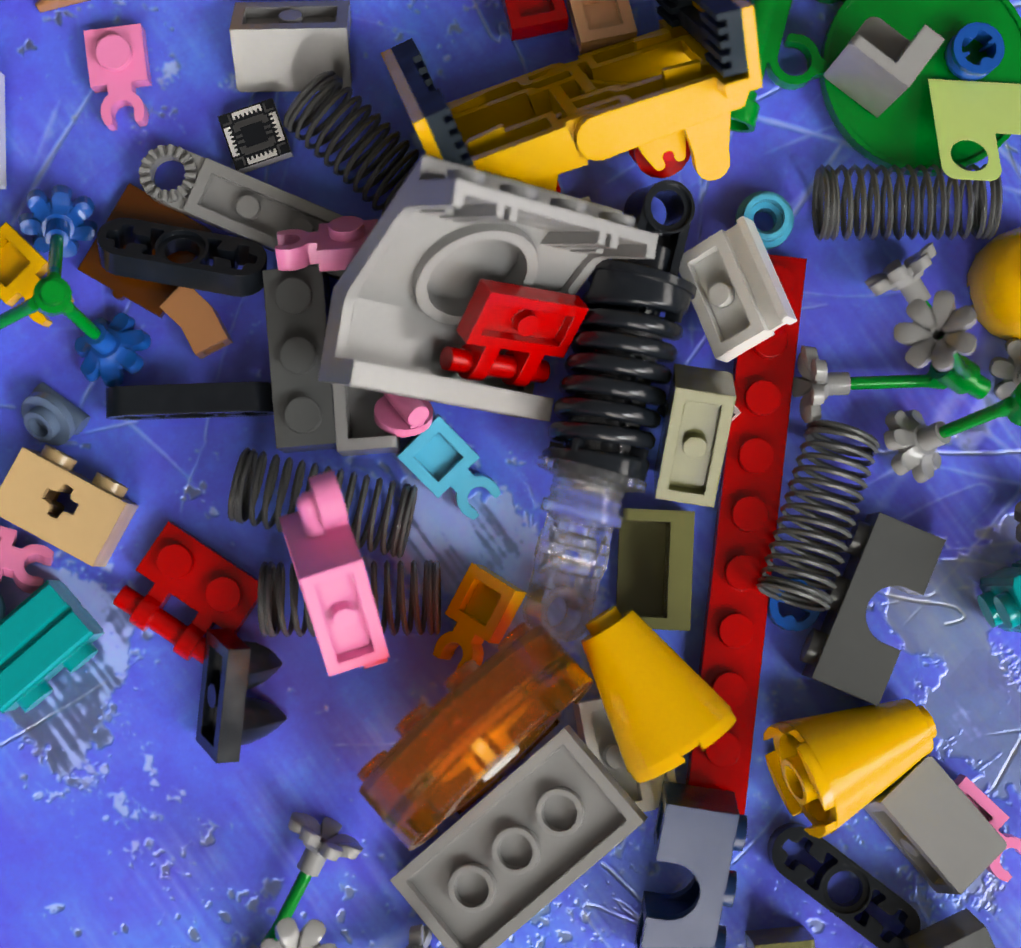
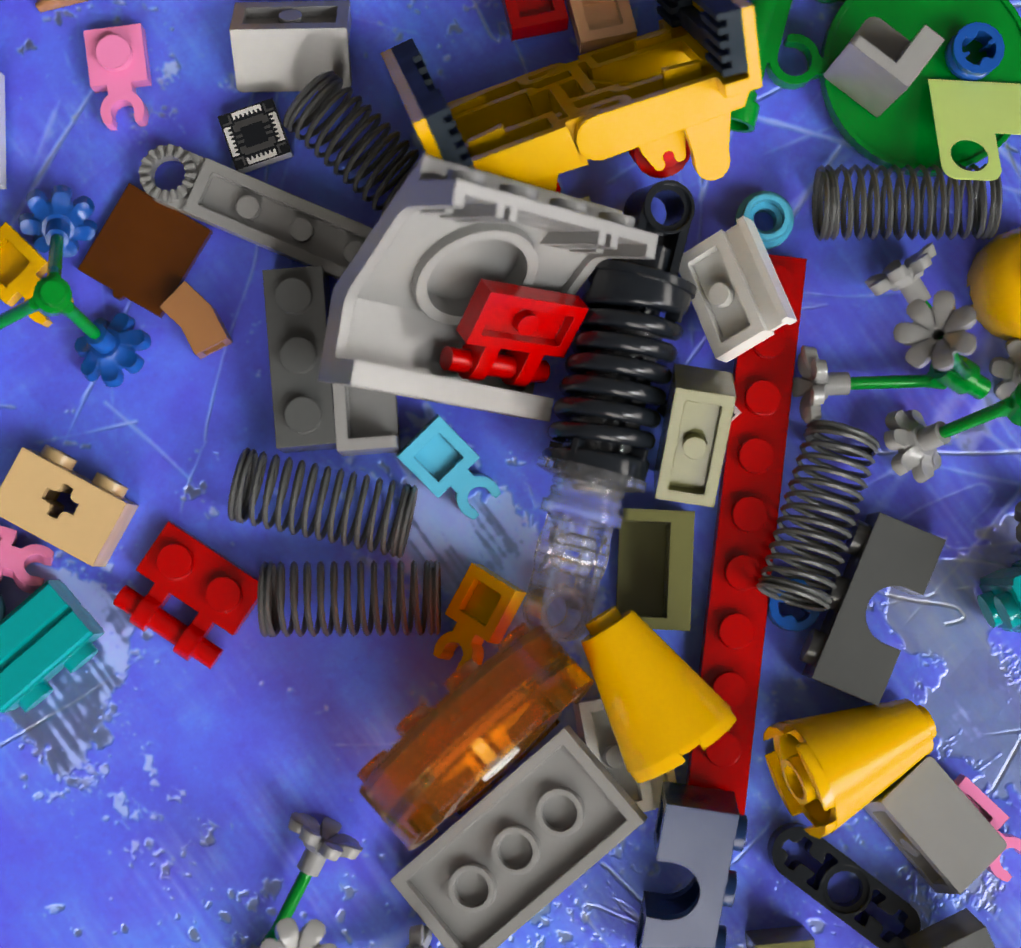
sand blue plate [21,382,90,446] -> none
black beam [97,218,267,297] -> none
black beam [106,382,274,420] -> none
black tile [196,628,287,764] -> none
bright pink plate [275,216,378,272] -> none
bright pink piece [279,470,390,677] -> none
bright pink plate [374,393,433,438] -> none

